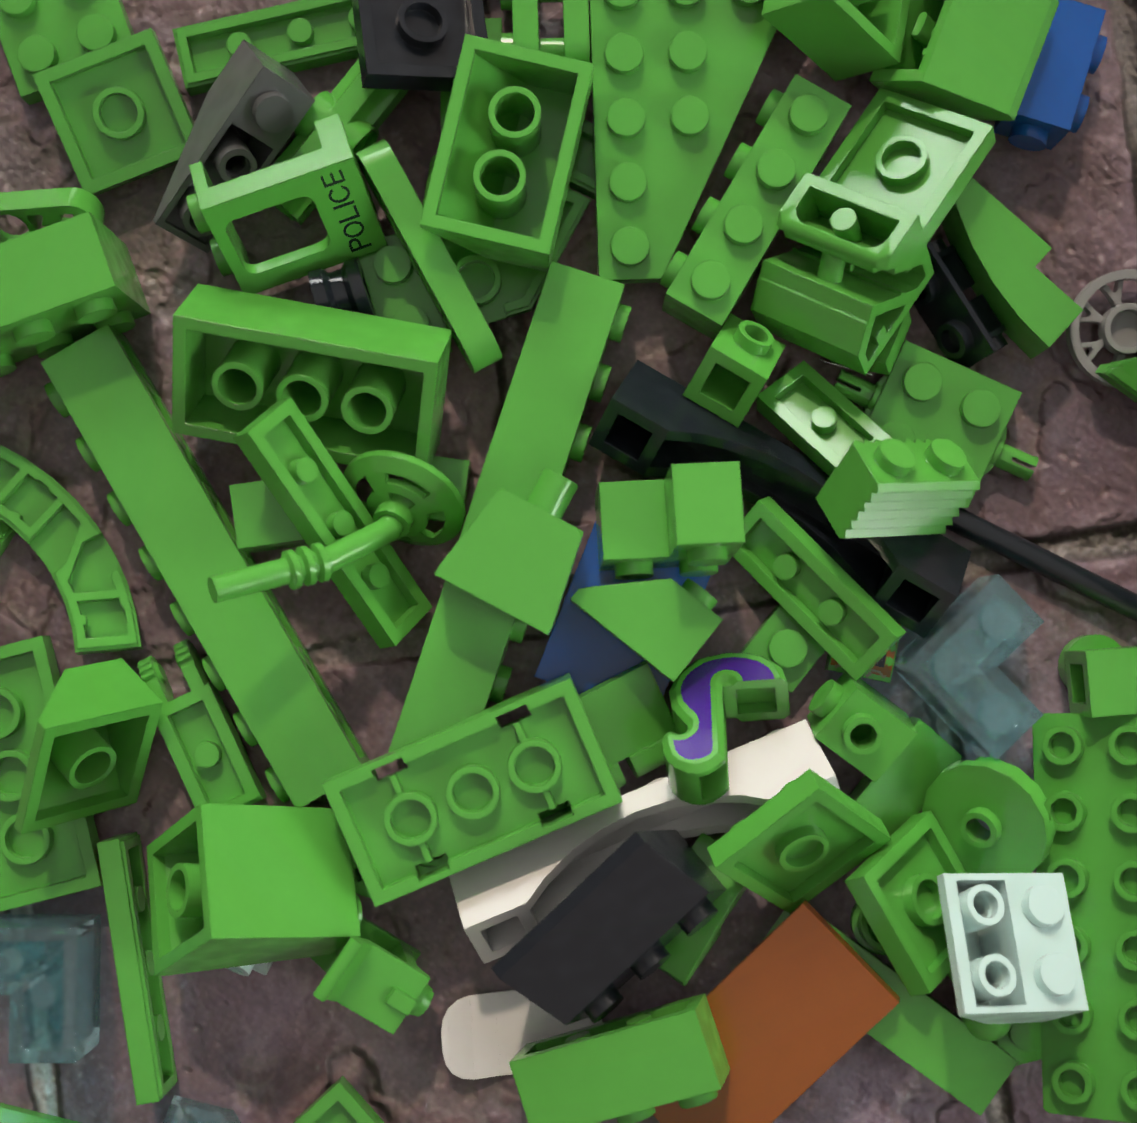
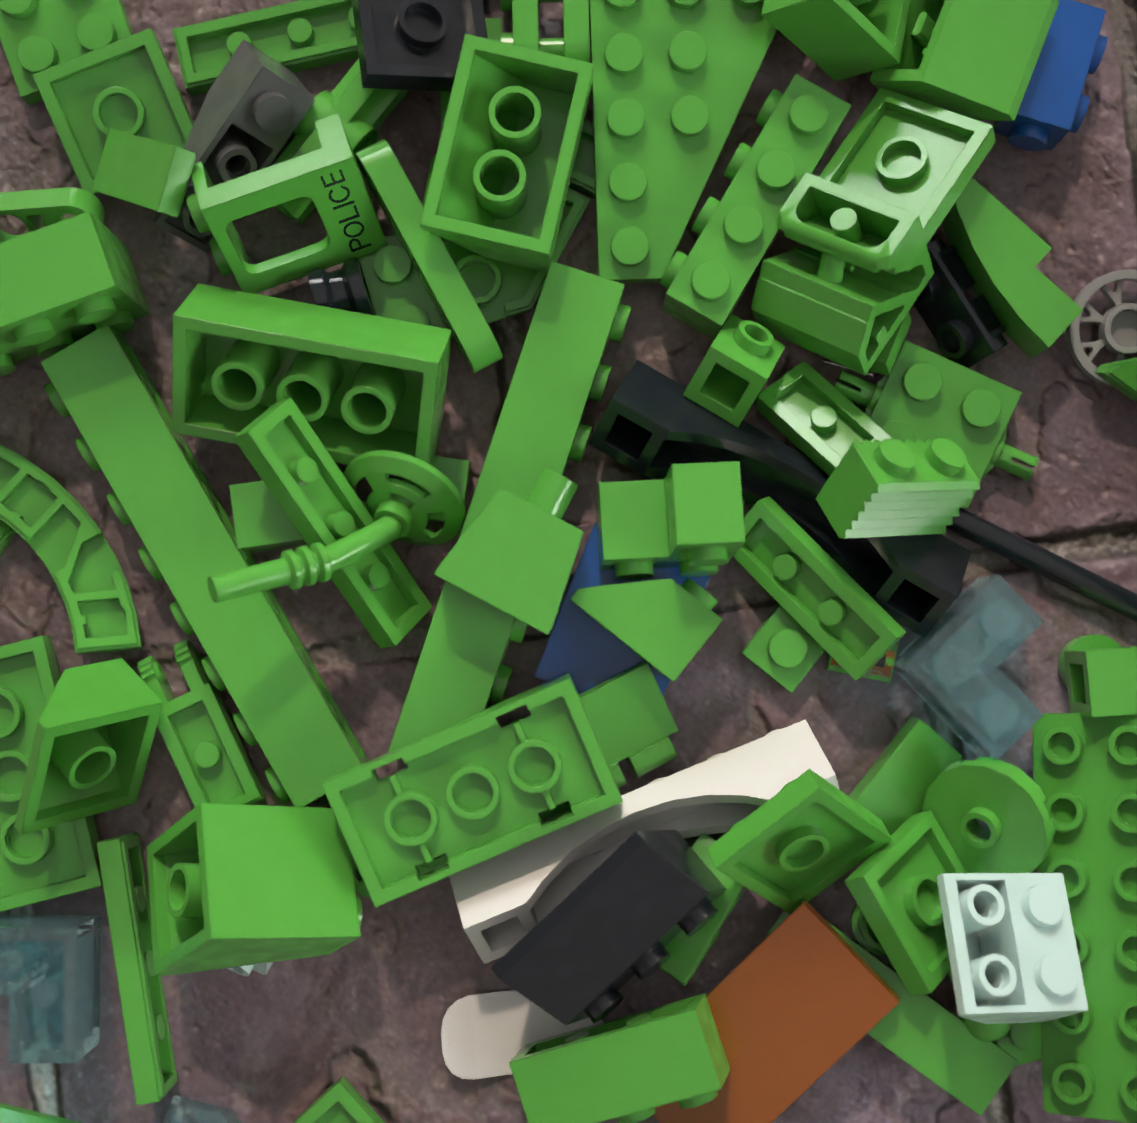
bright green piece [310,916,434,1034] -> none
bright green animal [662,652,790,805] -> none
bright green brick [807,671,918,783] -> none
none -> bright green tile [92,128,196,218]

